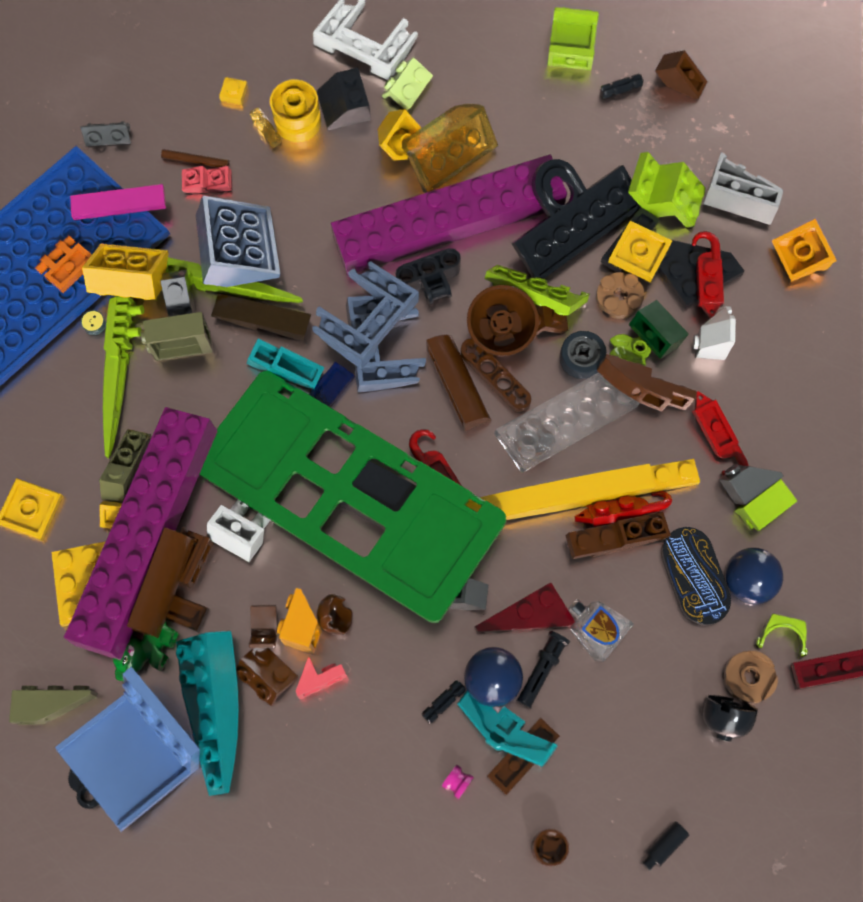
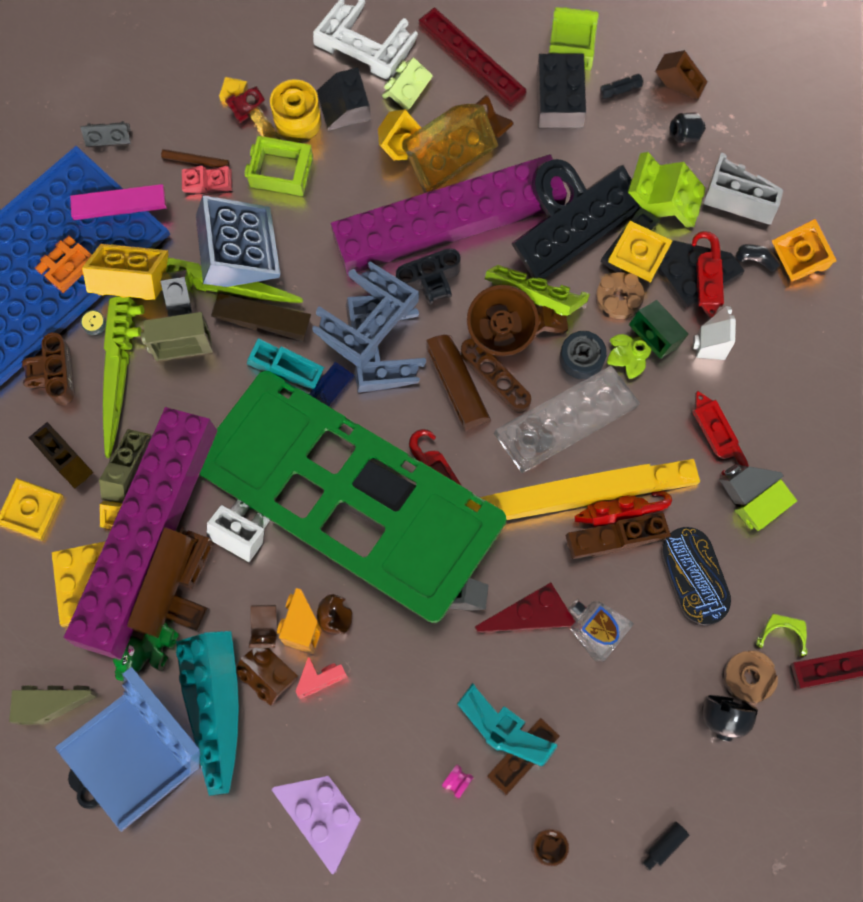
black axle [422,680,466,723] -> none
dark blue piece [464,647,523,707] -> none
black pin [516,630,570,709] -> none
reddish brown slope [597,354,696,412] -> none
dark blue piece [725,547,784,605] -> none
none -> reddish brown beam [22,332,74,405]
none -> dark brown slope [28,422,94,489]
none -> dark red plate [225,86,265,123]
none -> lime window [245,136,313,196]
none -> lavender wing [271,776,361,874]
none -> dark red tile [419,7,527,107]
none -> reddish brown bracket [470,95,514,138]
none -> black brick [537,54,586,128]
none -> black head [669,112,705,143]
none -> black arm [736,244,782,272]

